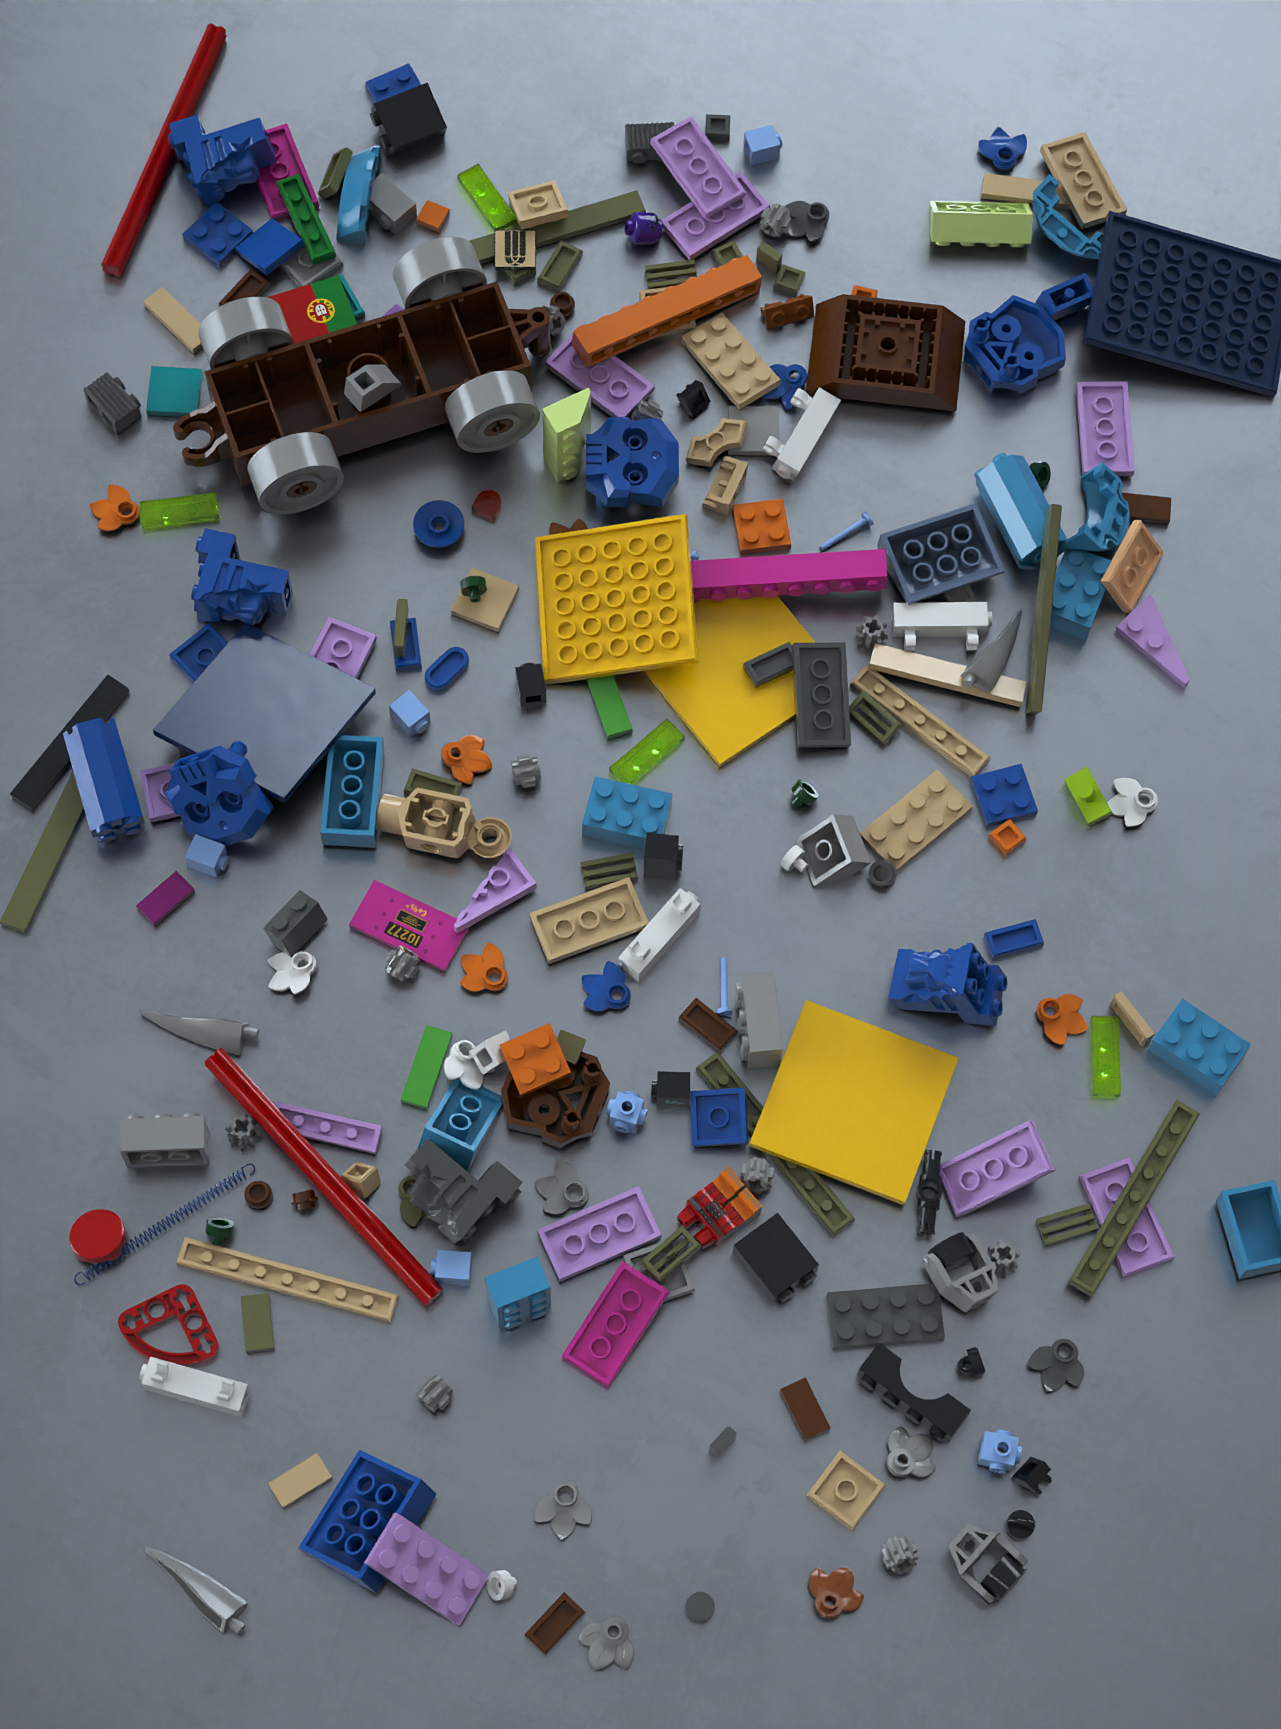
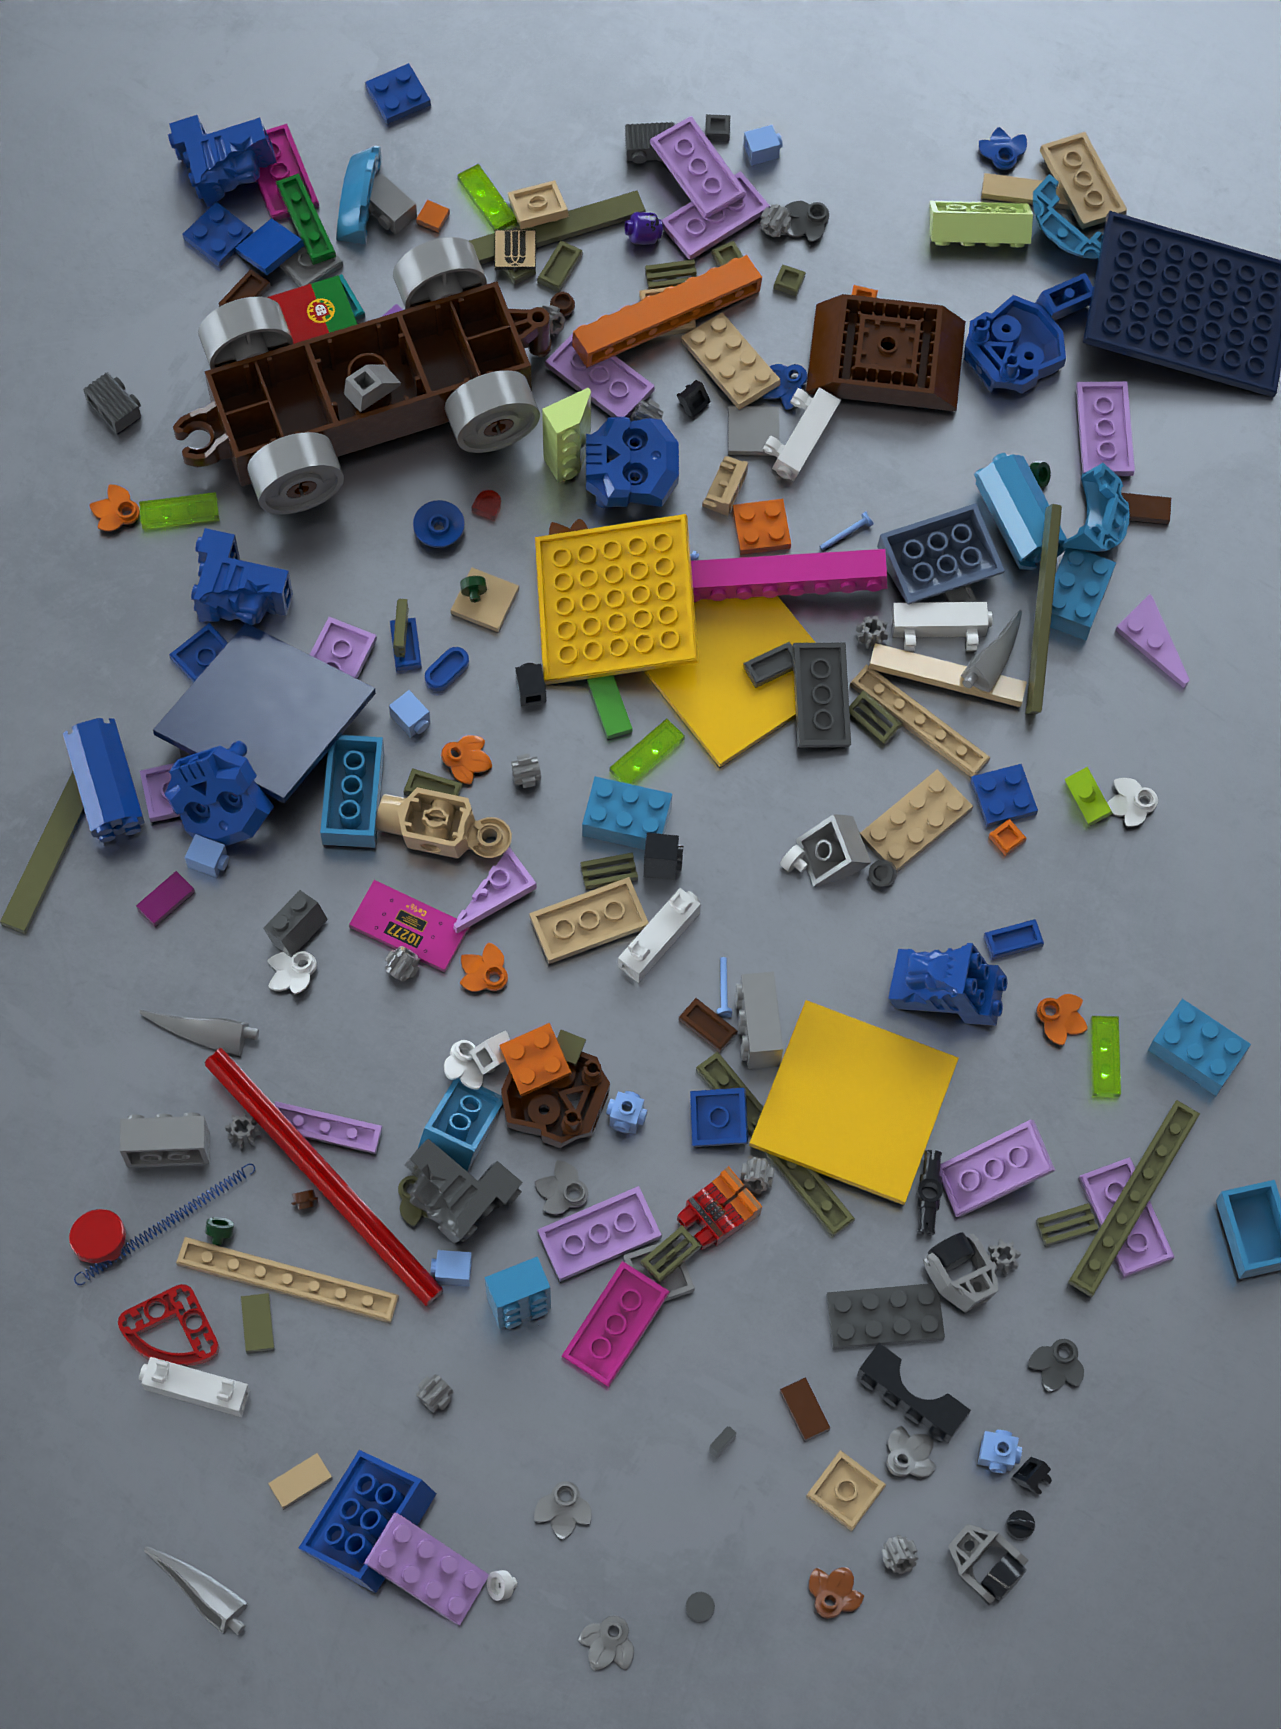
black tile [10,674,130,811] -> none
red axle [101,23,227,277] -> none
tan tile [143,287,202,354] -> none
teal tile [146,366,203,417] -> none
reddish brown plate [244,1181,272,1209] -> none
olive tile [318,147,353,199] -> none
tan slope [340,1162,381,1199] -> none
black brick [370,82,447,155] -> none
bright green tile [401,1025,453,1110] -> none
reddish brown tile [524,1592,585,1656] -> none
blue plate [582,961,631,1012] -> none
black brick [651,1071,690,1107] -> none
tan tile [686,418,748,467] -> none
black brick [733,1213,819,1304] -> none
olive tile [756,242,782,274] -> none
dark orange hinge [760,294,814,330] -> none
dark green tile [791,779,819,808] -> none
black tile [957,1347,986,1377] -> none
light nougat tile [1101,520,1164,613] -> none
tan tile [1110,991,1155,1047] -> none

